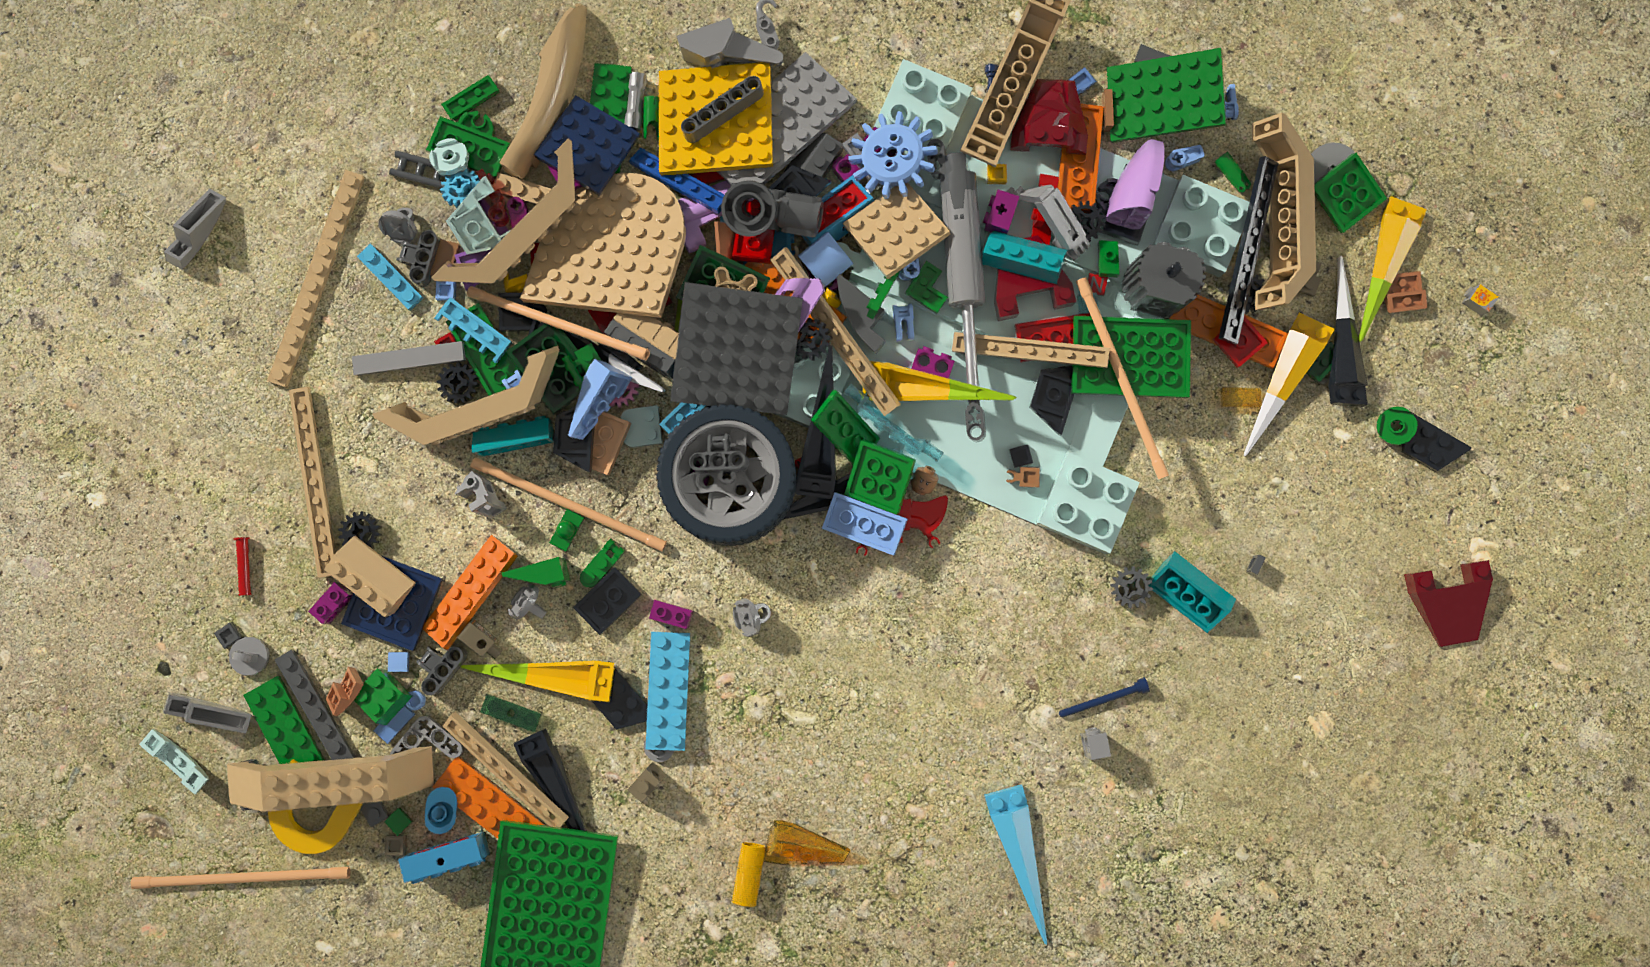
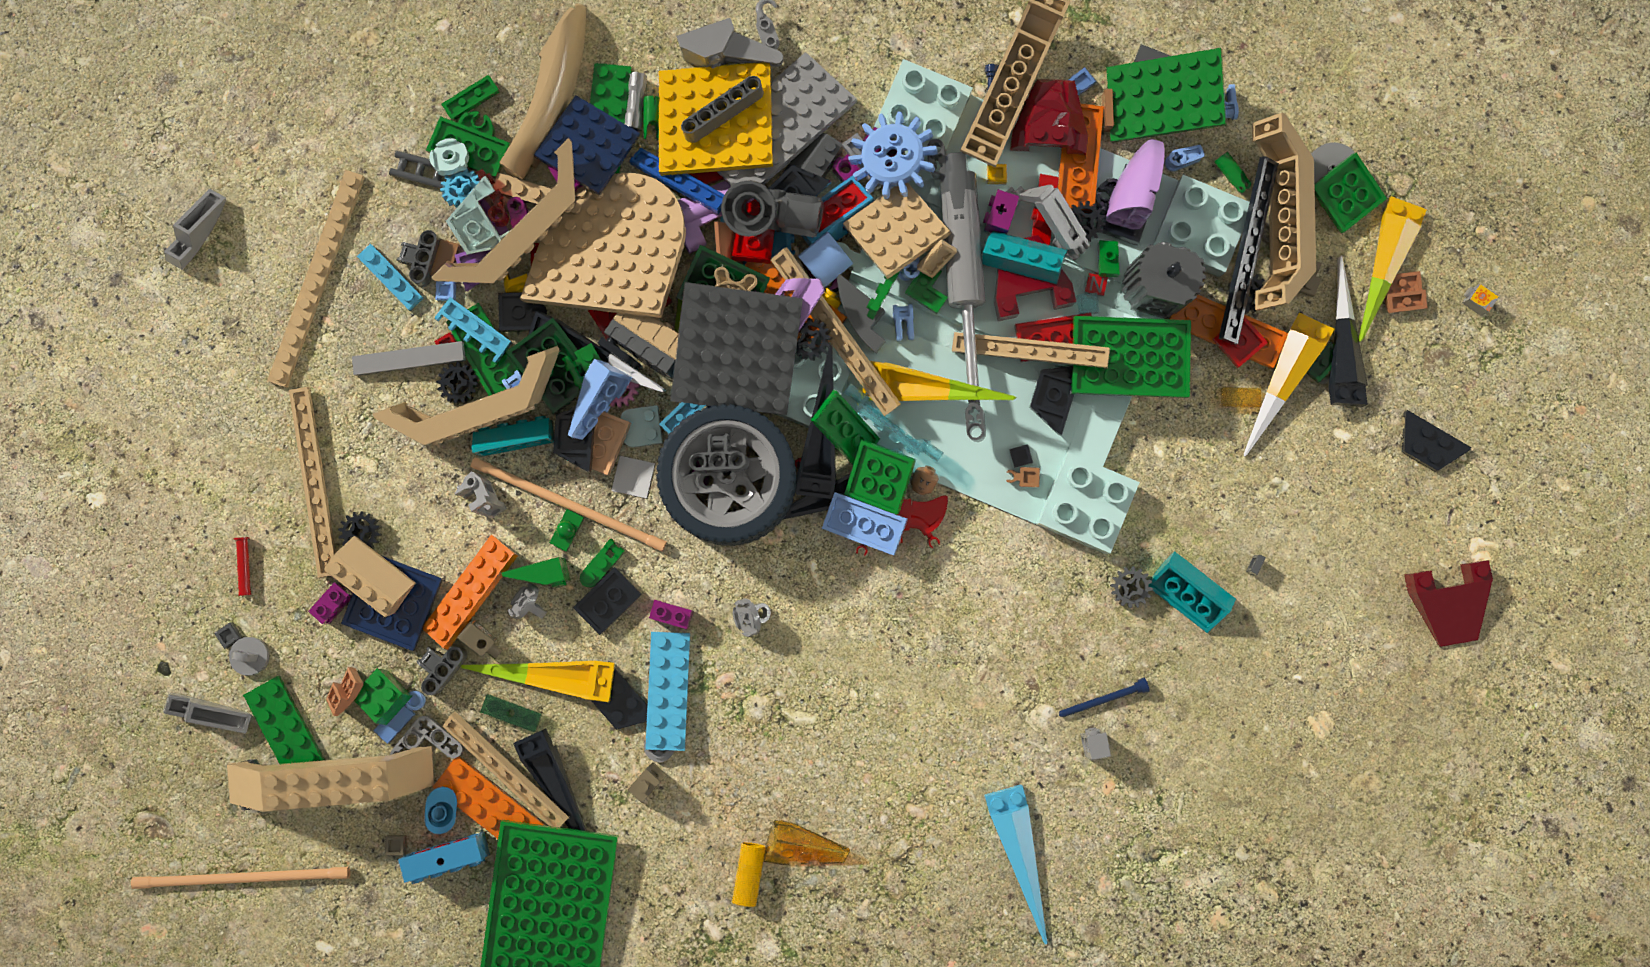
light aqua slope [139,729,209,795] -> none
yellow piece [268,759,363,854] -> none
dark grey plate [275,650,390,827] -> none
light grey tile [378,208,417,244] -> none
green tile [384,807,413,836] -> none
light blue tile [388,652,409,672] -> none
light nougat piece [467,286,650,361] -> none
magenta brick [911,346,955,379] -> none
light nougat piece [1076,277,1169,480] -> none
green plate [1376,406,1417,445] -> none
none -> white sticker [612,456,655,499]
none -> tan plate [917,239,957,278]

